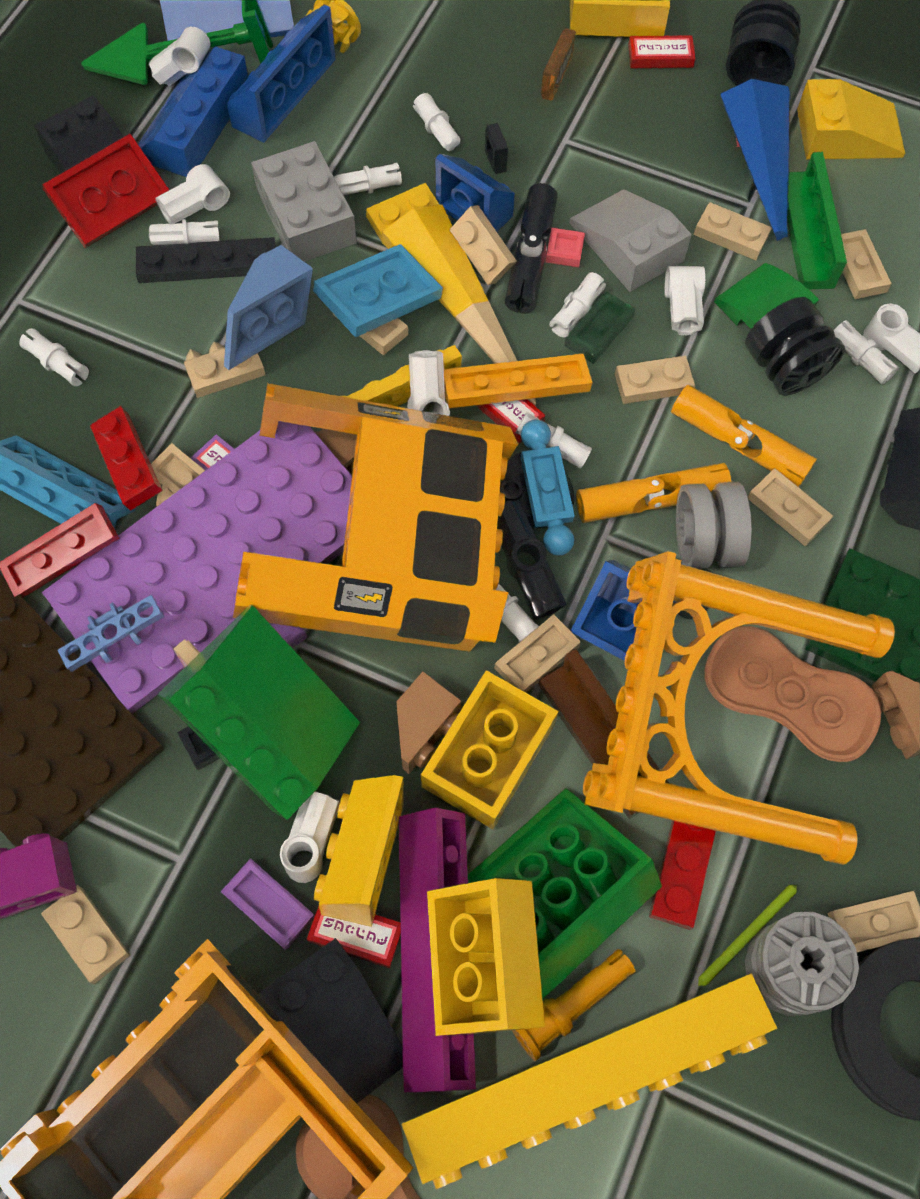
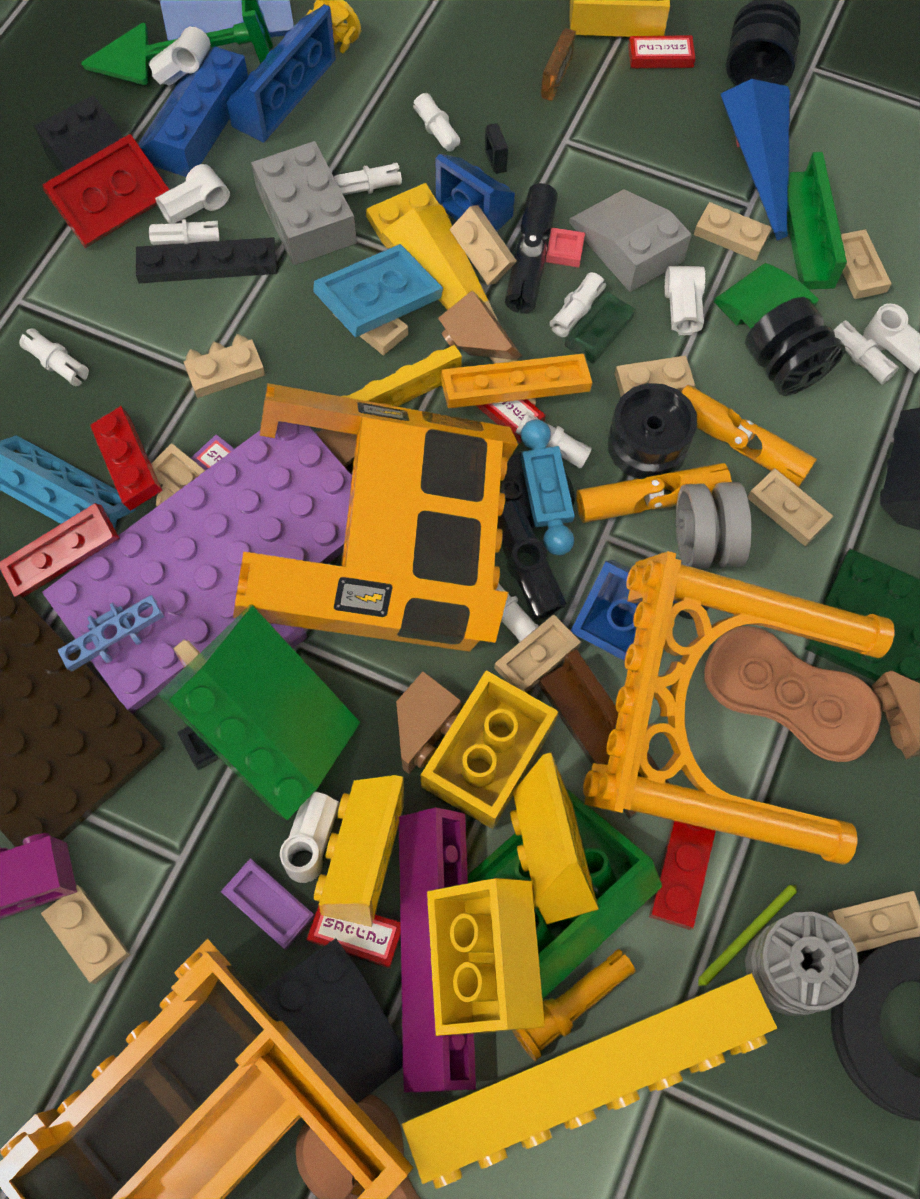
medium blue slope [224,245,313,370] -> none
white piece [407,350,450,425] -> none
yellow slope [797,79,905,160] -> none
none -> medium nougat slope [438,291,522,360]
none -> yellow slope [510,753,598,924]
none -> black wheel [608,383,697,479]

